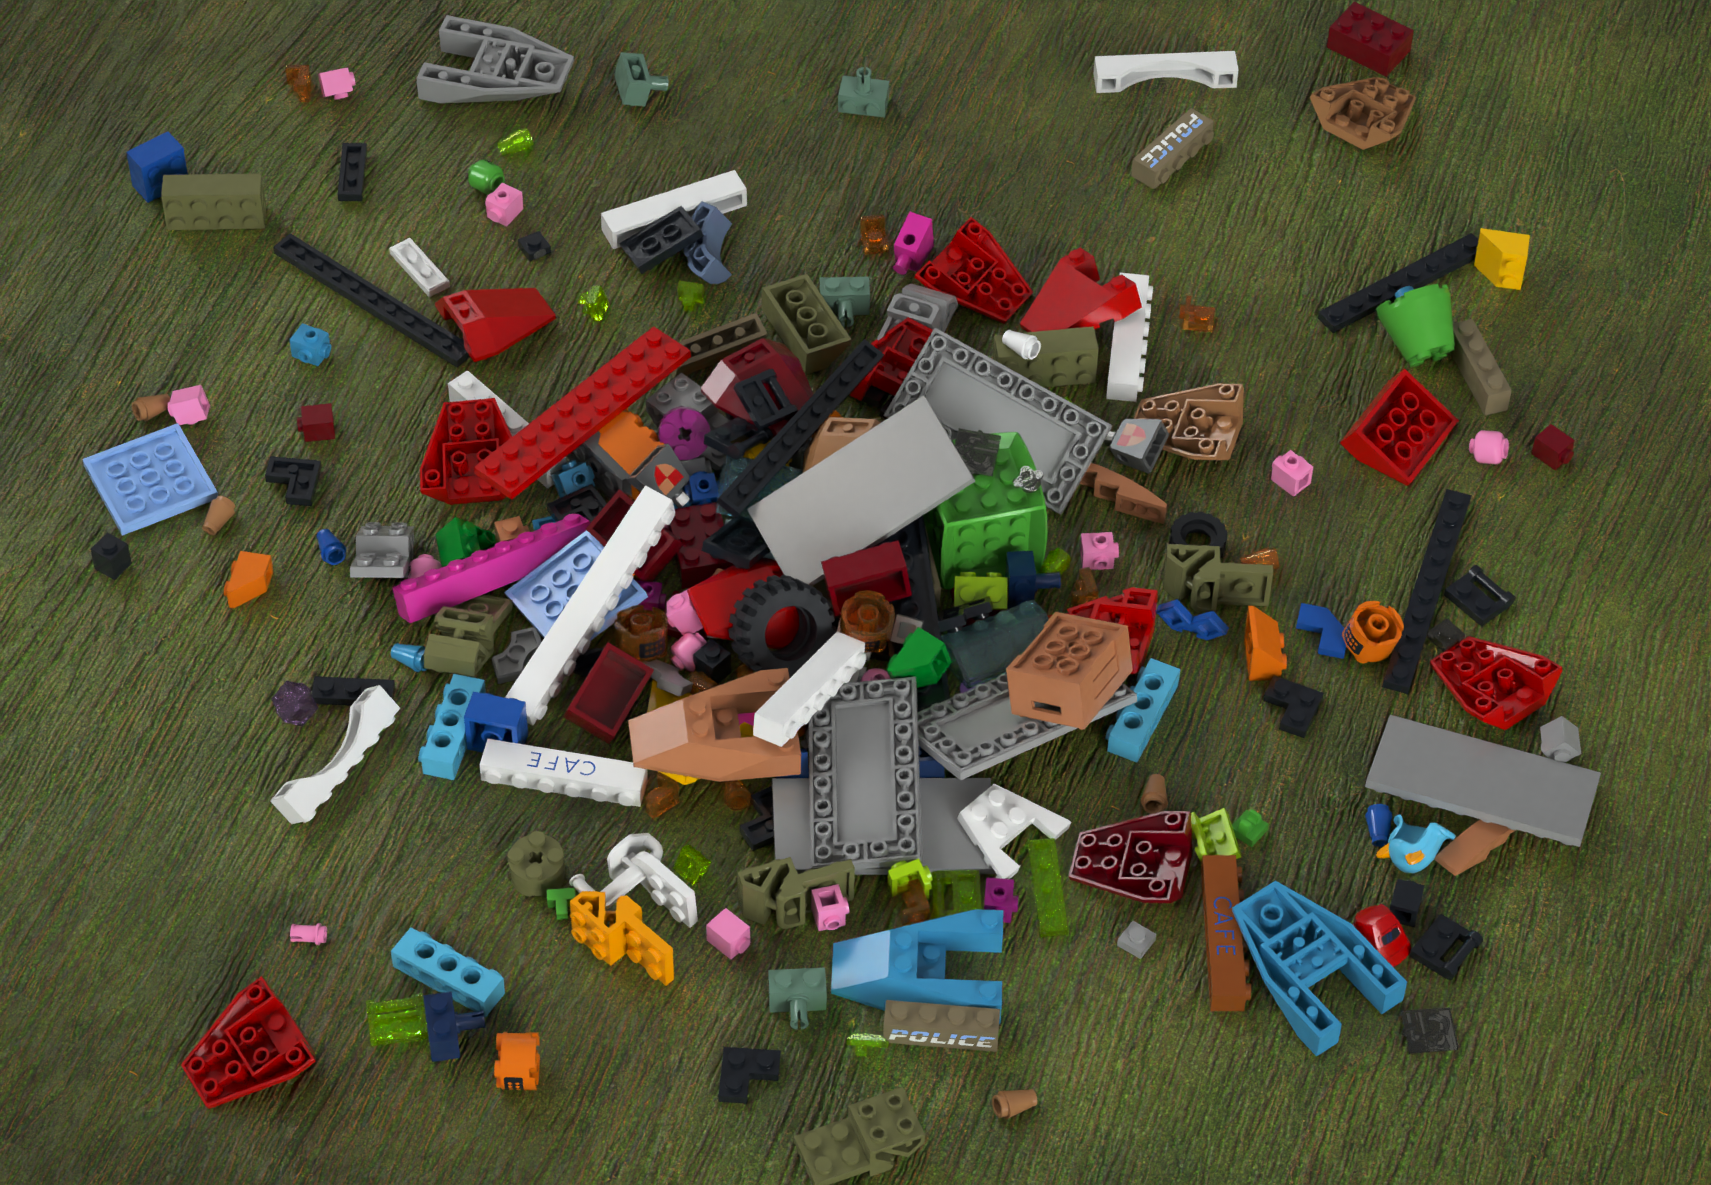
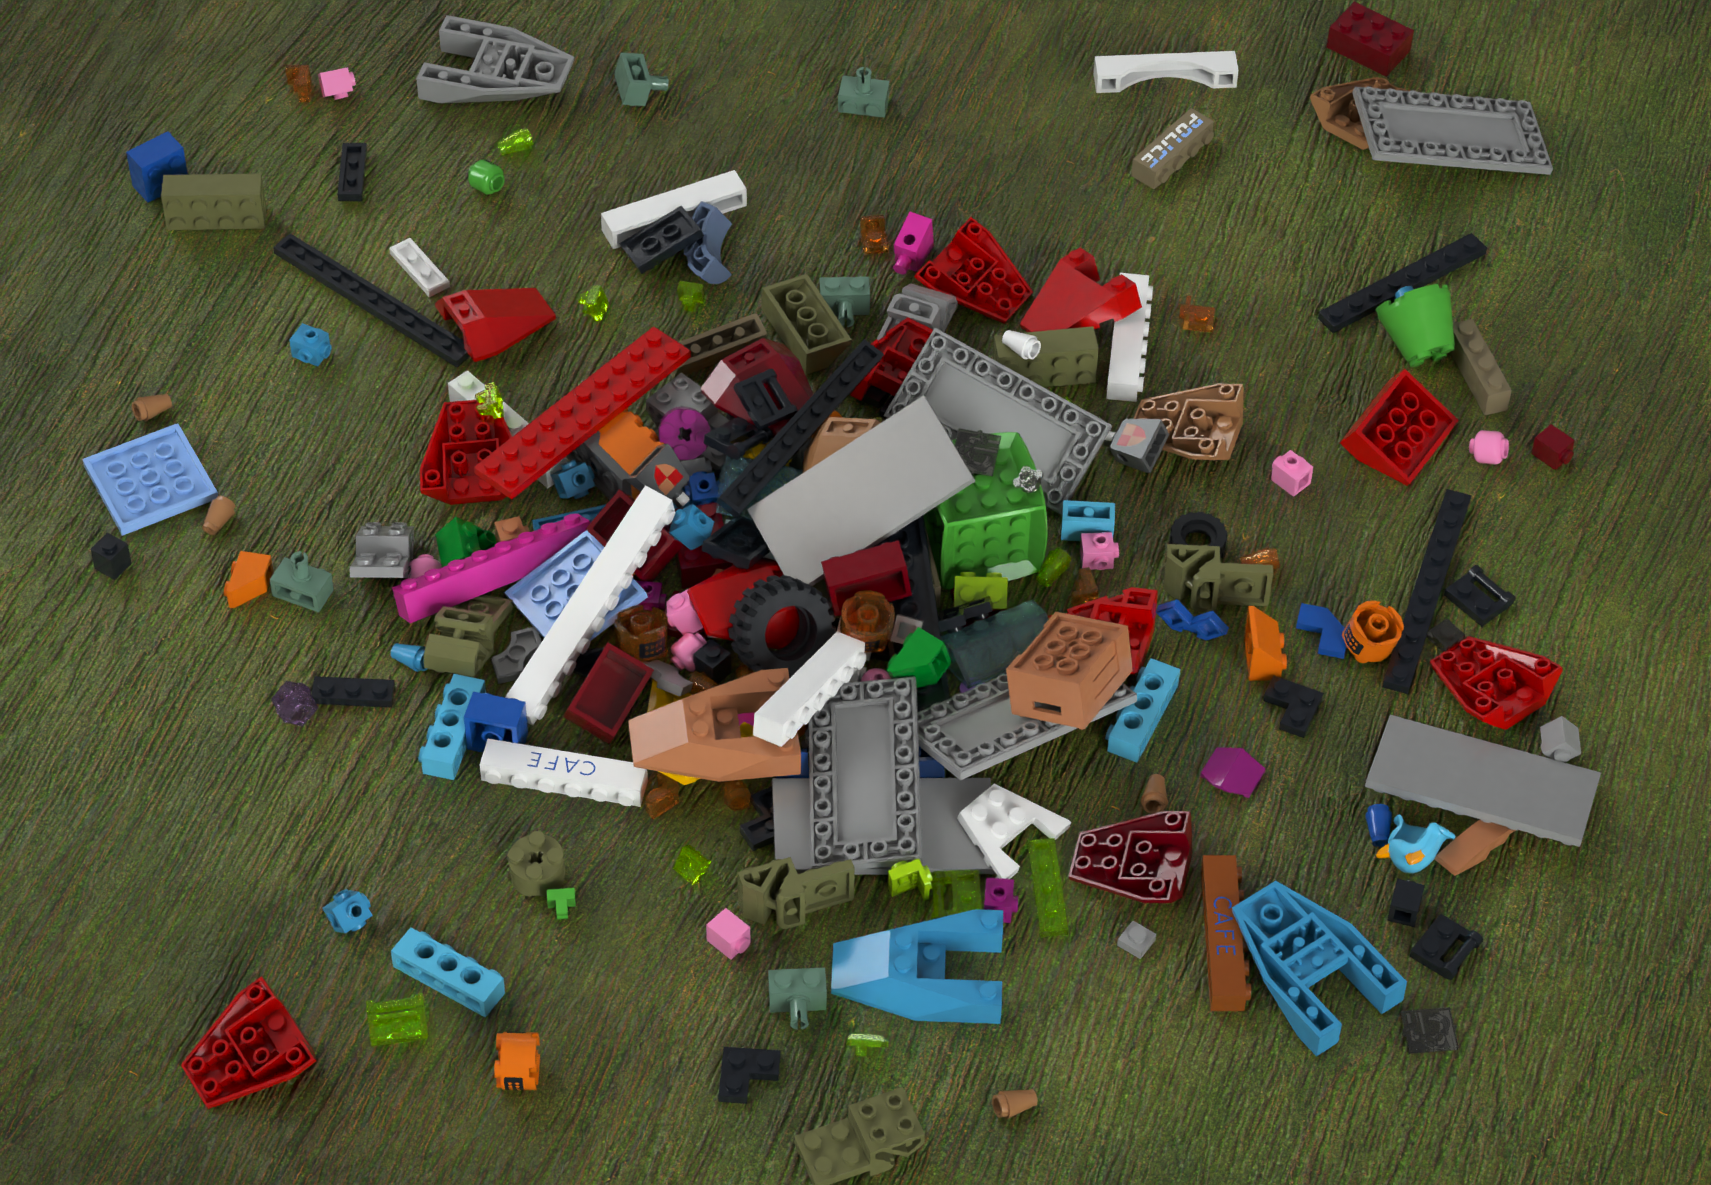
bright pink brick [168,385,210,425] -> none
black plate [265,456,322,506] -> none
white arch [270,685,400,824] -> none
bright pink pin [290,923,327,945] -> none
dark red brick [297,403,335,442] -> none
blue cone [316,529,346,565] -> none
dark blue brick [423,991,486,1062] -> none
bright pink brick [485,183,523,227] -> none
black plate [518,231,551,262] -> none
black plate [547,484,607,523] -> none
white plate [569,833,698,928] -> none
light orange piece [570,891,674,986] -> none
bright pink brick [811,884,850,931] -> none
dark tan brick [883,1000,1000,1052] -> none
clear orange bracket [901,879,930,926] -> none
dark blue brick [1005,551,1061,610] -> none
nougat slope [1079,463,1167,524] -> none
lime bracket [1191,808,1242,862] -> none
bright green tile [1232,809,1269,847] -> none
red helmet [1352,904,1411,967] -> none
yellow slope [1474,228,1530,290] -> none
none -> sand green brick [270,551,334,612]
none -> dark azure brick [322,889,373,933]
none -> clear neon green tile [475,382,504,419]
none -> dark azure brick [669,504,714,550]
none -> medium azure brick [1061,500,1115,541]
none -> magenta slope [1200,747,1265,798]
none -> light grey tile [1352,87,1553,175]

